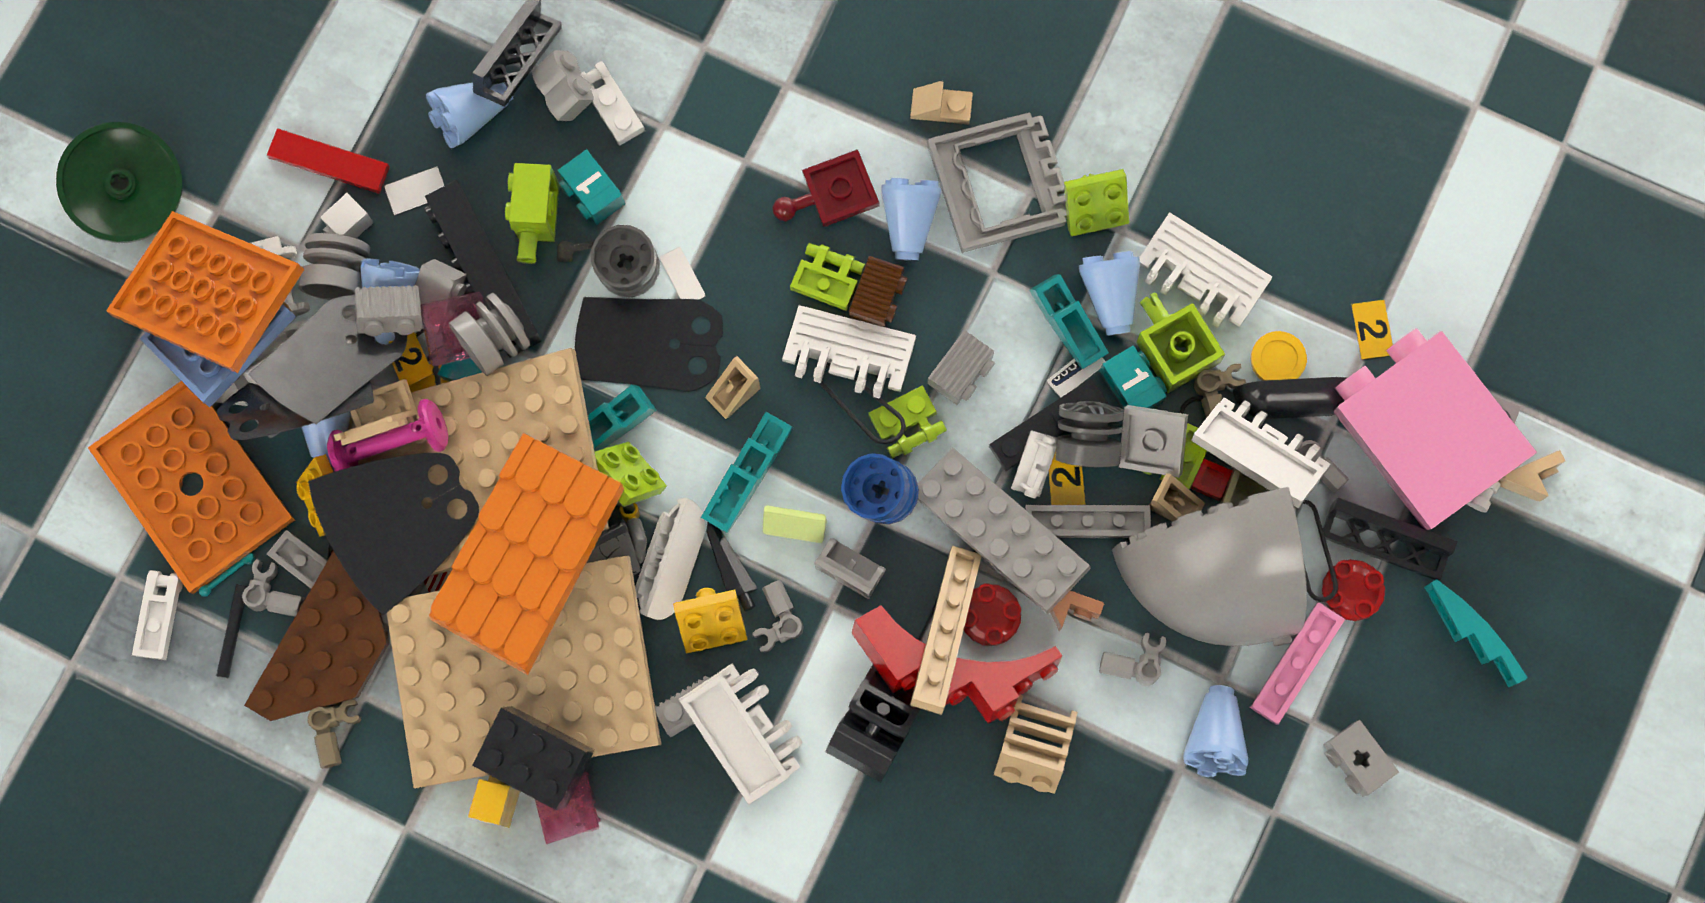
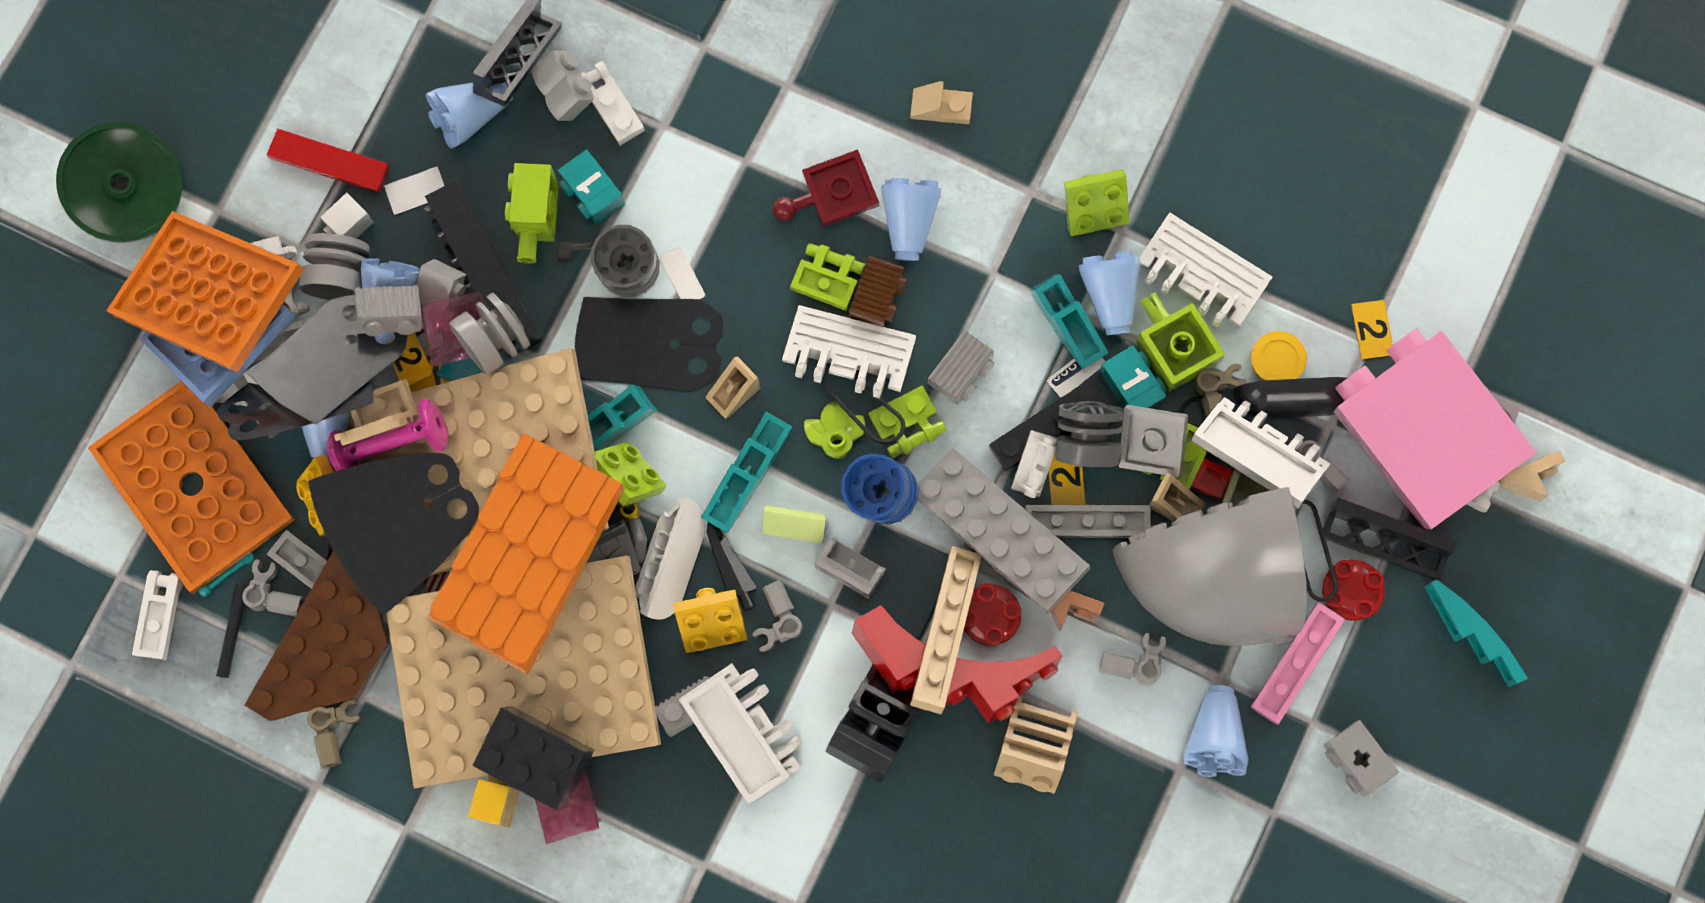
light grey hinge [927,112,1067,253] -> none
none -> lime plate [804,401,865,459]

